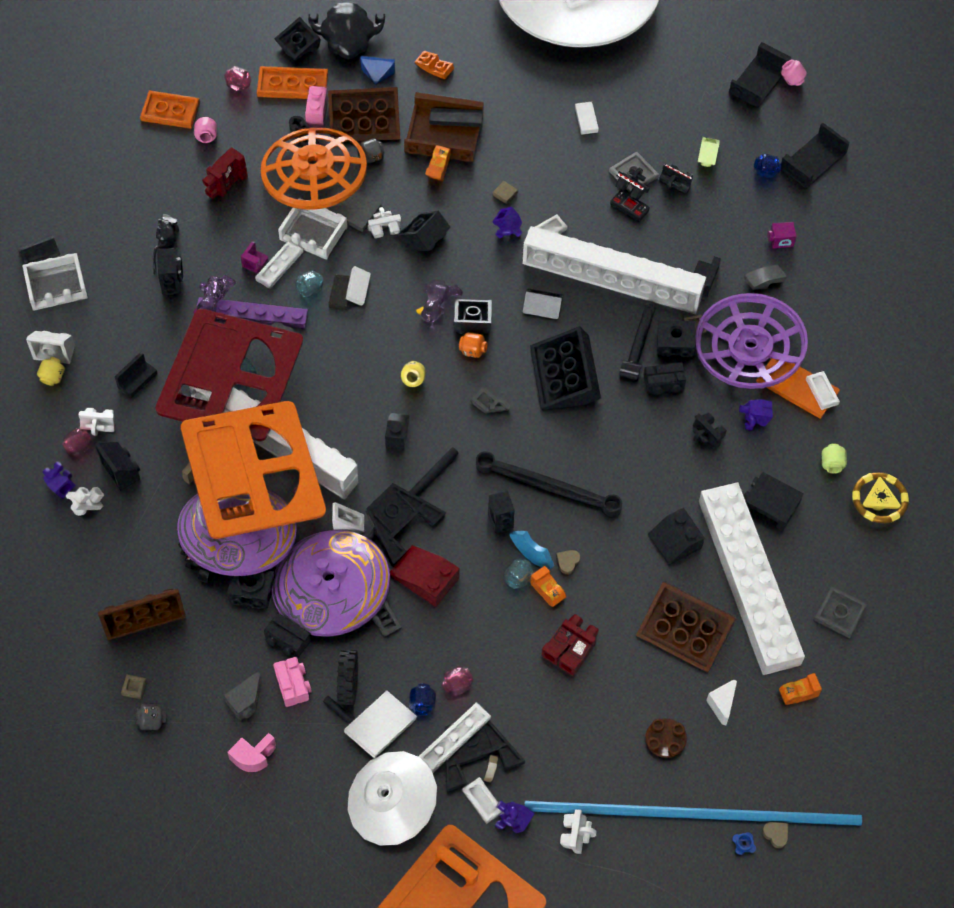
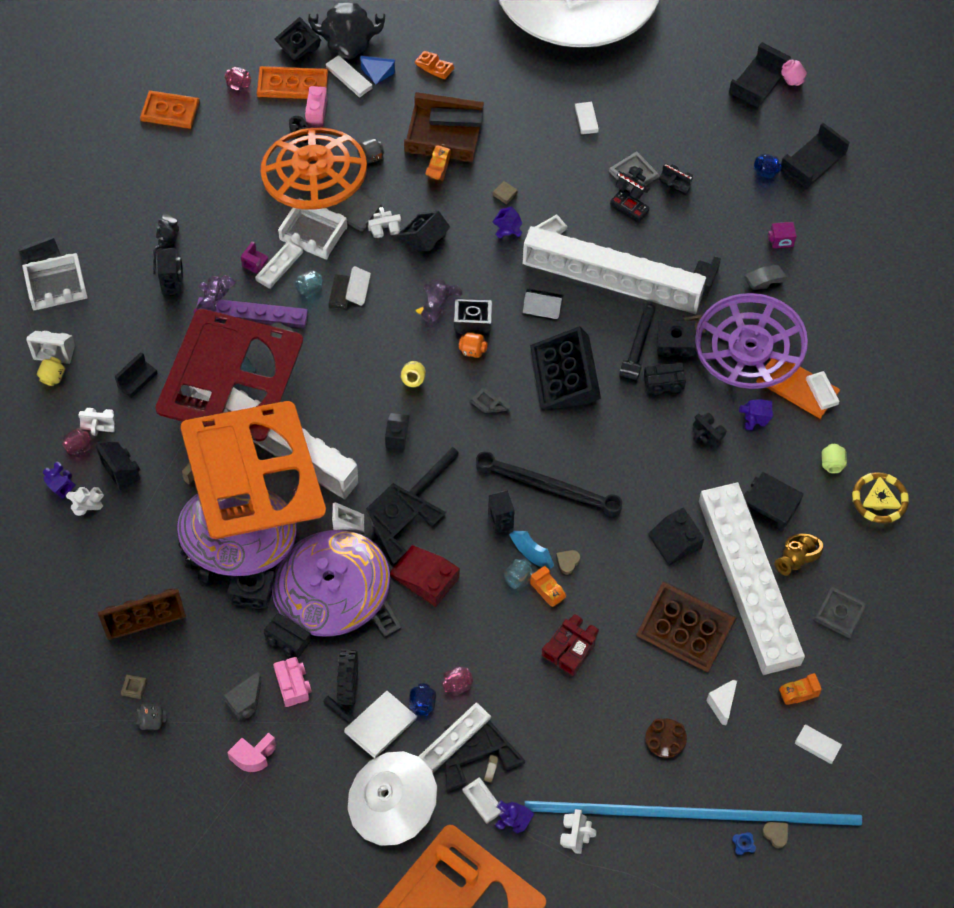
bright pink head [194,117,217,143] -> none
dark red hips [202,147,248,199] -> none
reddish brown slope [328,87,400,142] -> none
yellowish green slope [698,137,720,167] -> none
none -> white tile [326,55,372,98]
none -> pearl gold piece [774,534,823,576]
none -> white tile [795,724,842,764]

